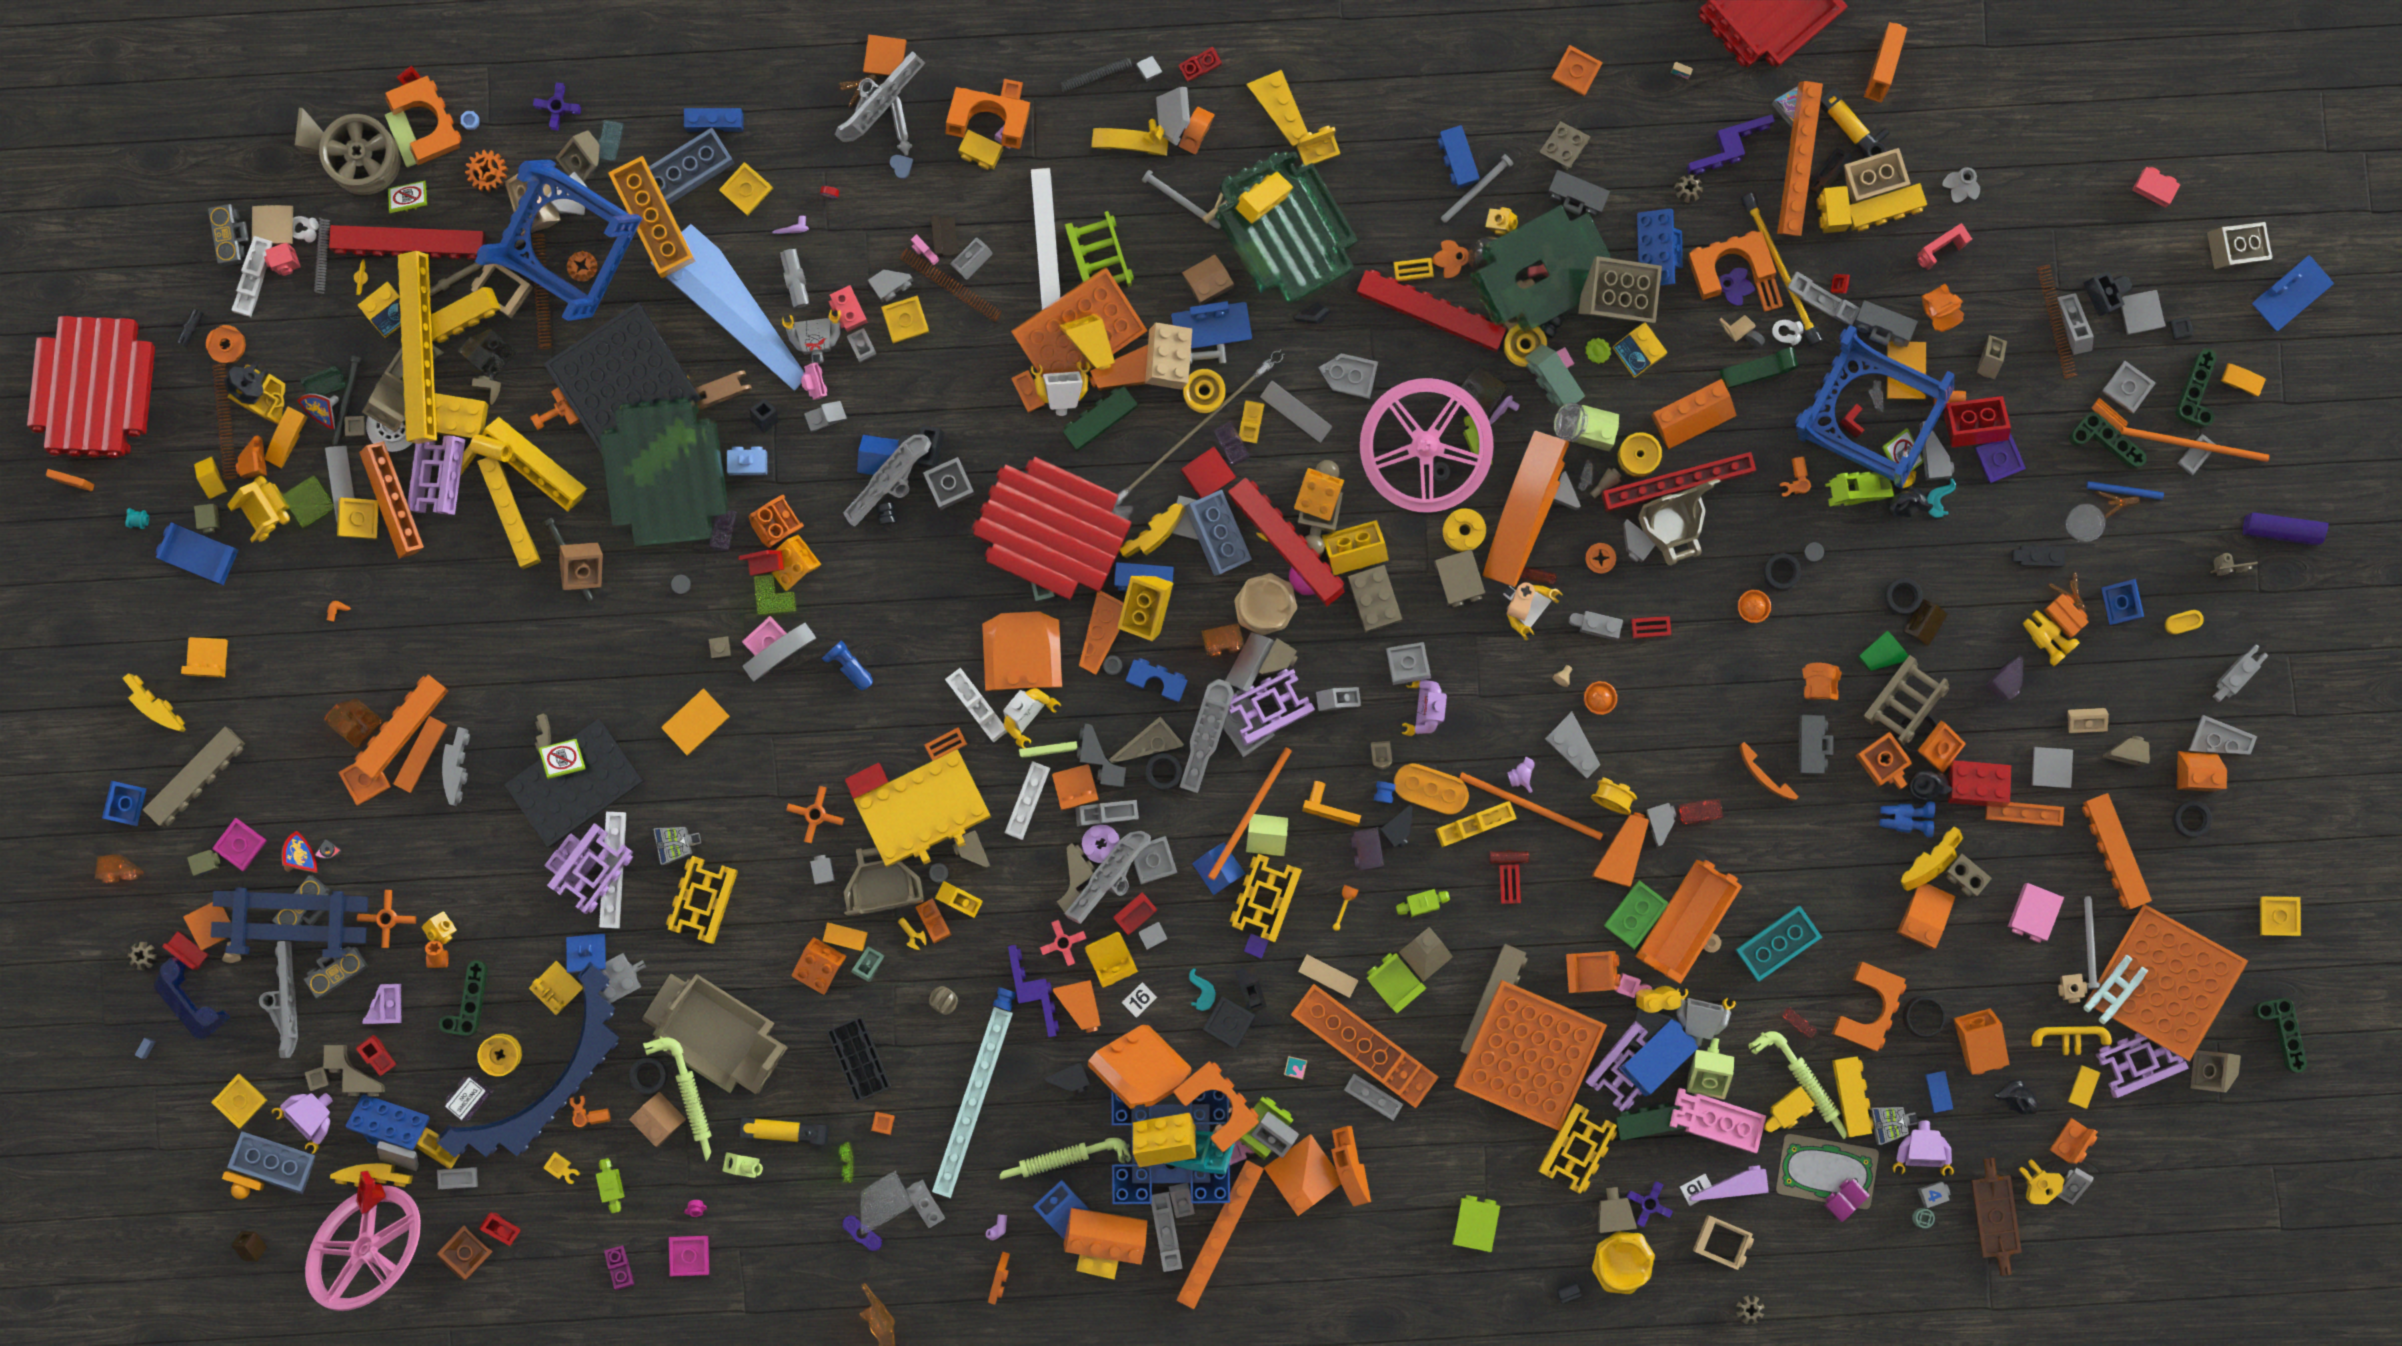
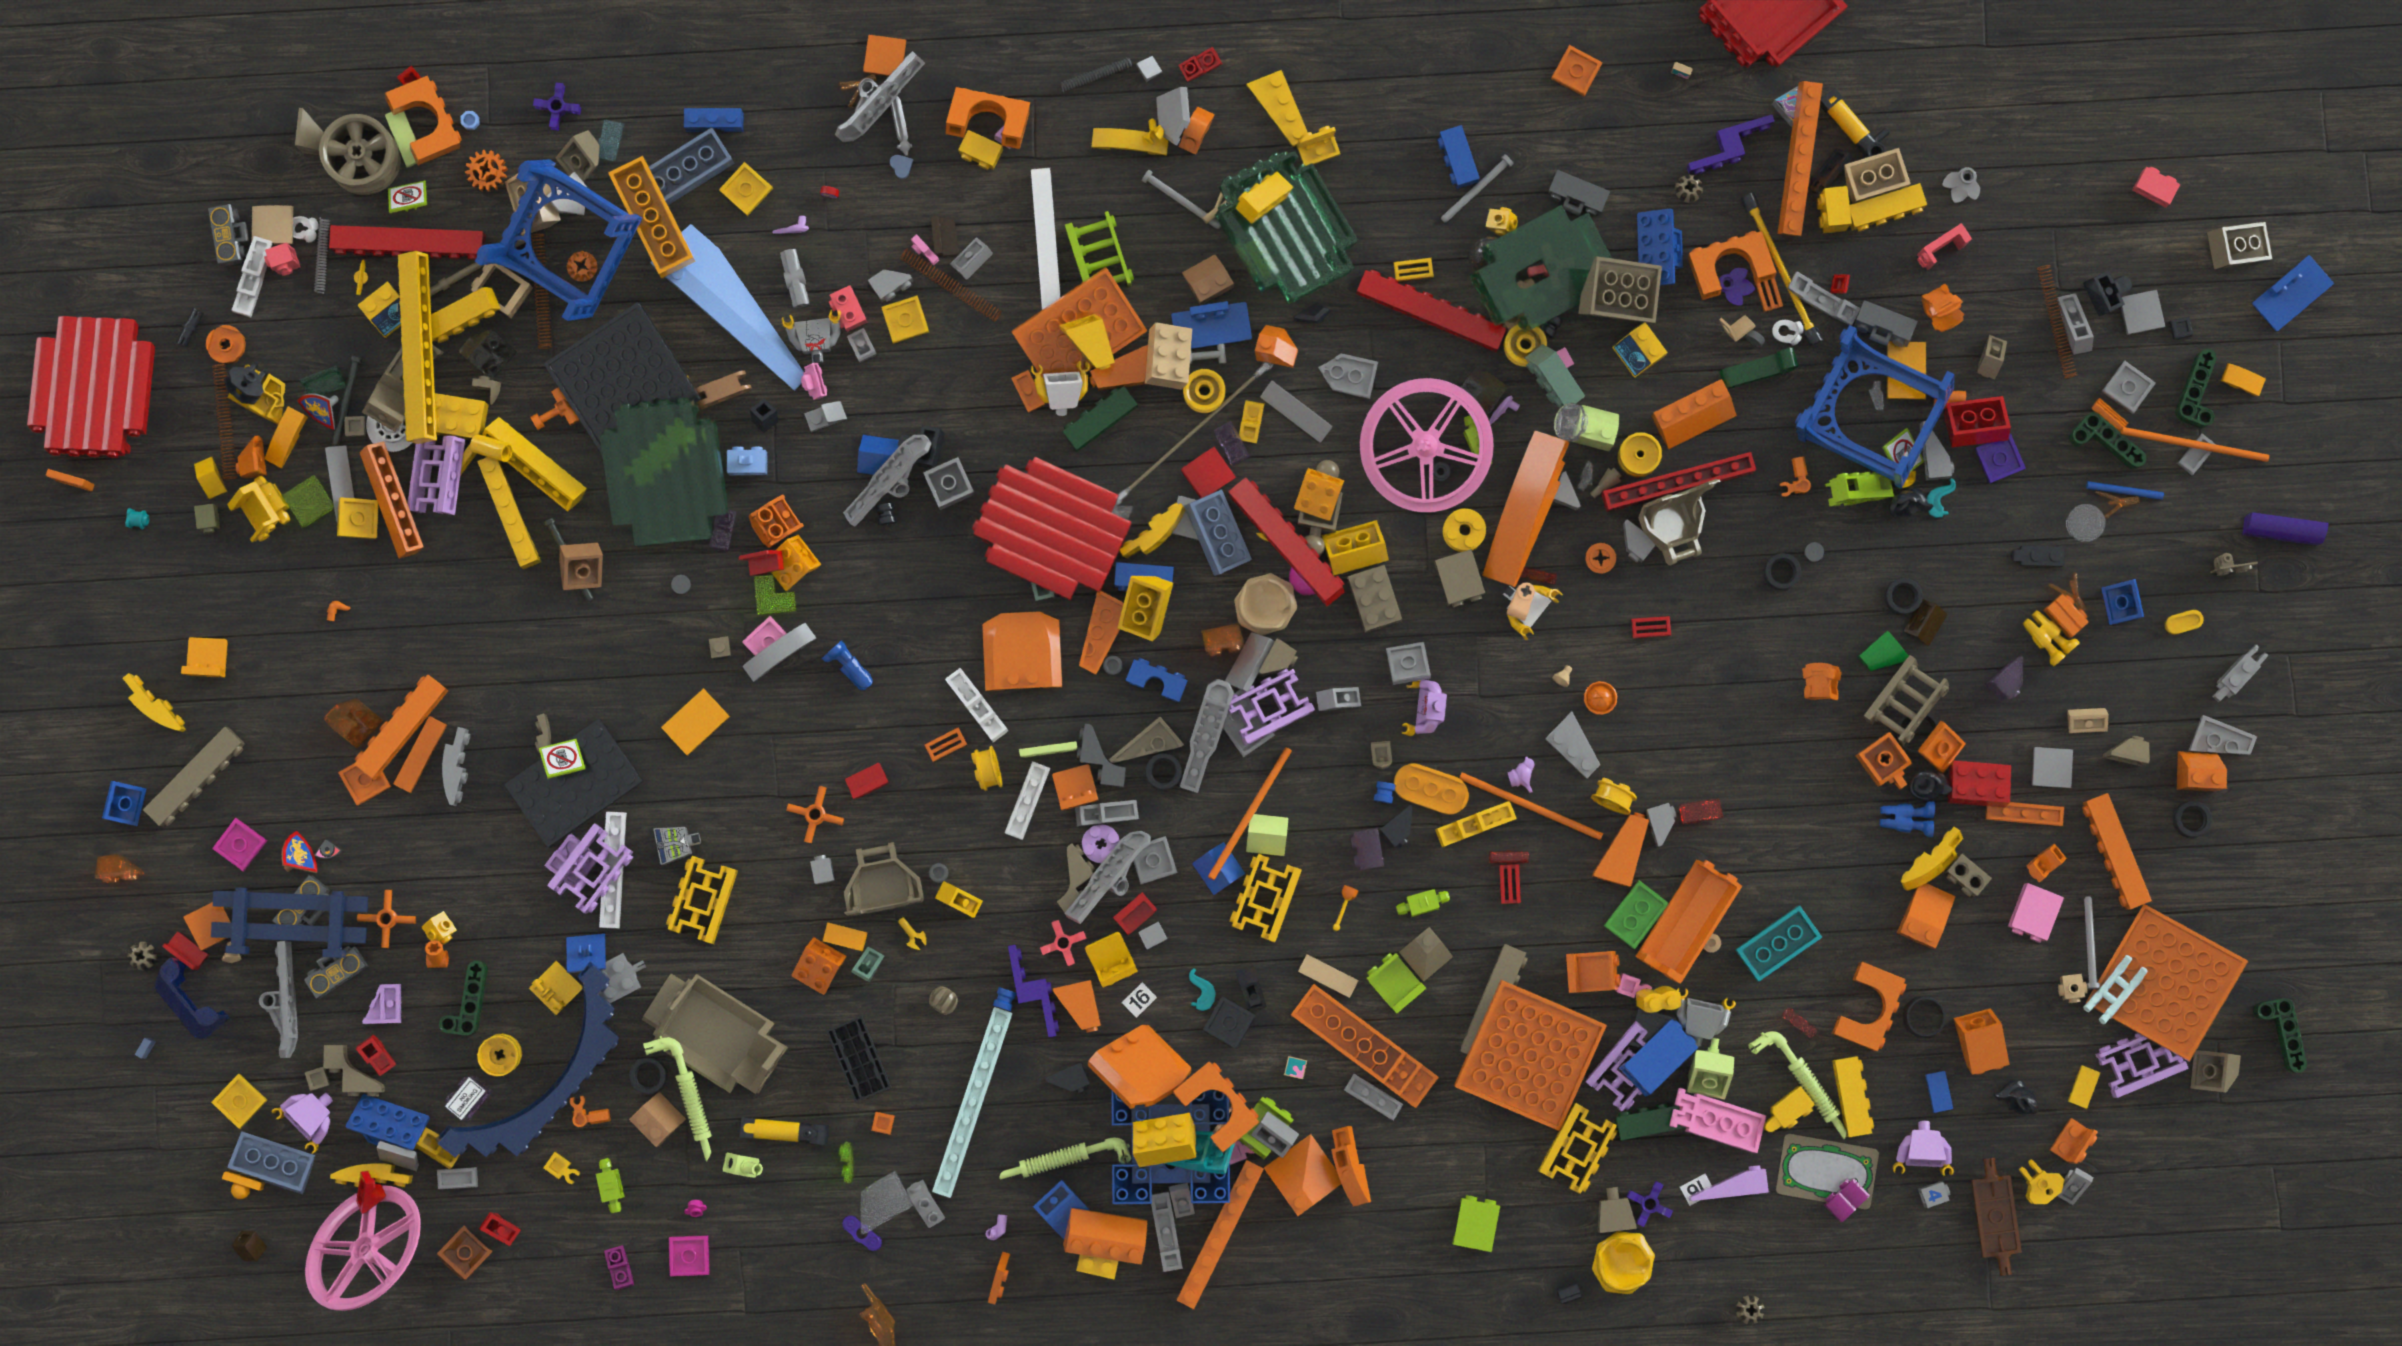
blue panel [156,522,239,585] -> none
olive brick [187,850,220,876] -> none
yellow hinge [853,749,991,868] -> none
orange slope [916,898,951,944] -> none
dark tan slope [952,830,991,868] -> none
orange tile [1001,79,1023,100] -> none
torso [1003,688,1061,749] -> none
dark purple tile [1244,934,1269,959] -> none
light orange piece [1302,781,1361,827] -> none
orange plate [1432,240,1470,278] -> none
dark tan hinge [1540,121,1590,170] -> none
light grey brick [1569,611,1623,641] -> none
lime piece [1585,338,1611,364] -> none
tan window [1693,1215,1754,1270] -> none
orange hat [1738,590,1771,623] -> none
orange slope [1739,742,1799,801] -> none
dark grey piece [1799,715,1833,774] -> none
red panel [1839,404,1864,438] -> none
orange slope [1864,22,1907,103] -> none
torso [1869,1107,1917,1145] -> none
sand green wheel [1912,1208,1935,1228] -> none
yellow piece [2031,1026,2112,1055] -> none
yellow plate [2260,897,2301,936] -> none
none -> yellow wheel [971,746,1002,791]
none -> orange slope [1255,325,1298,368]
none -> orange brick [2026,843,2067,882]

